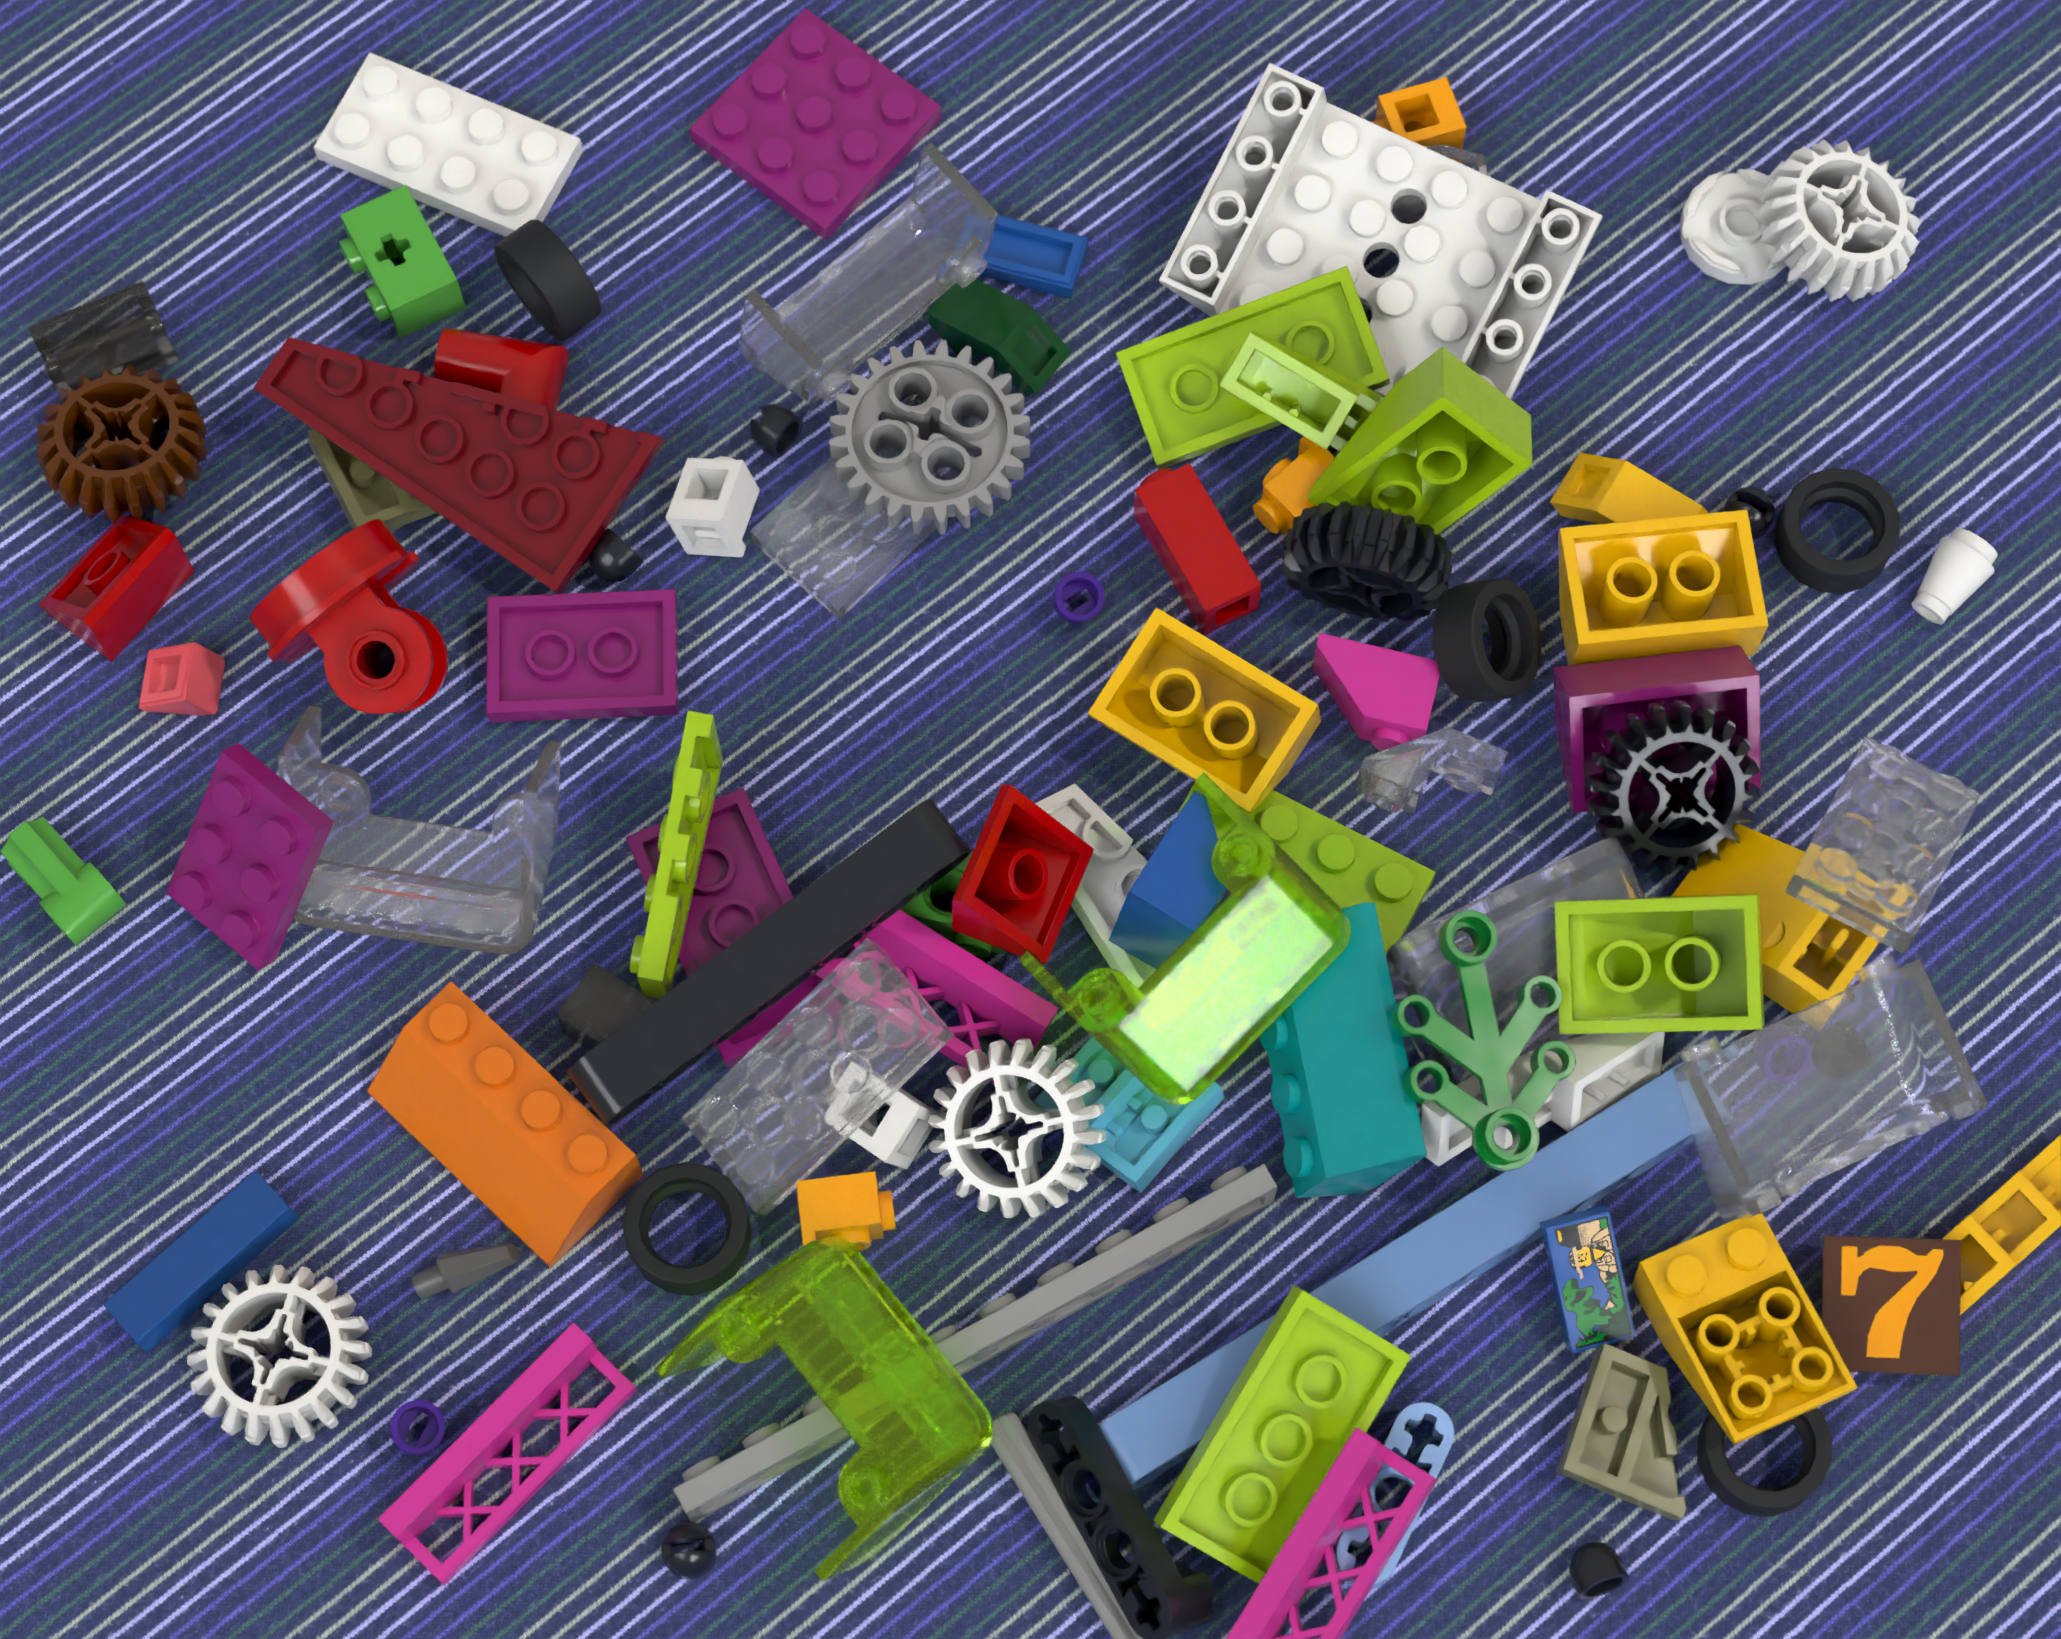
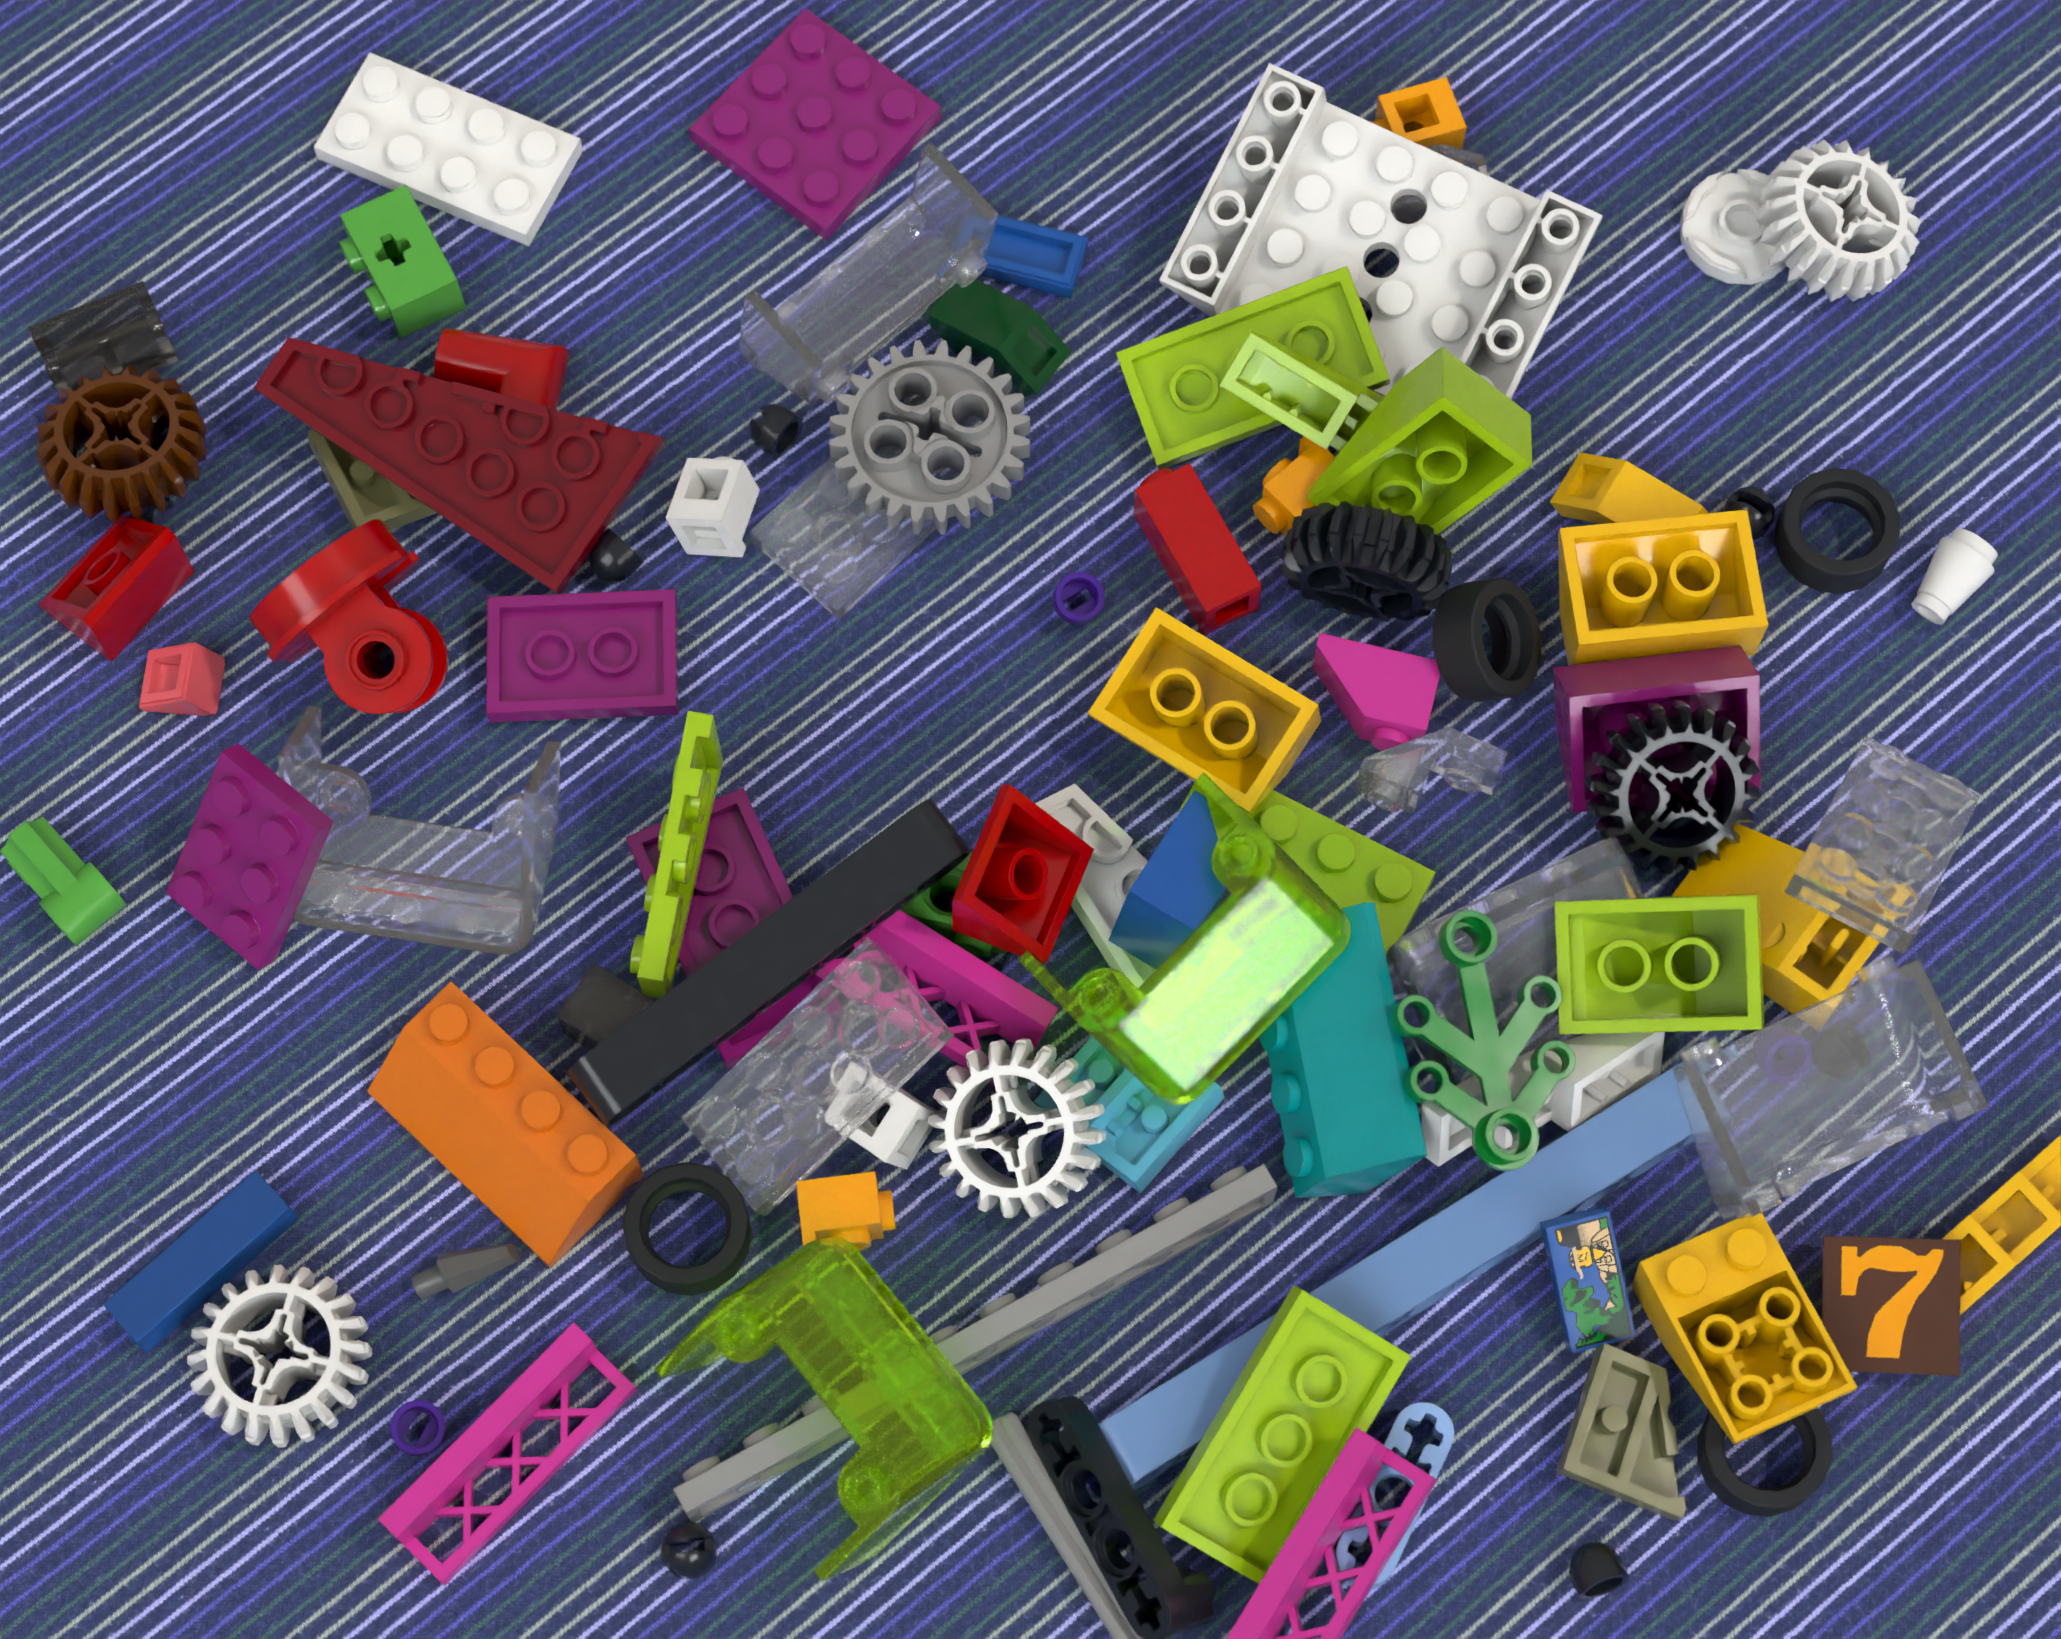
black tyre [494,220,601,340] -> none

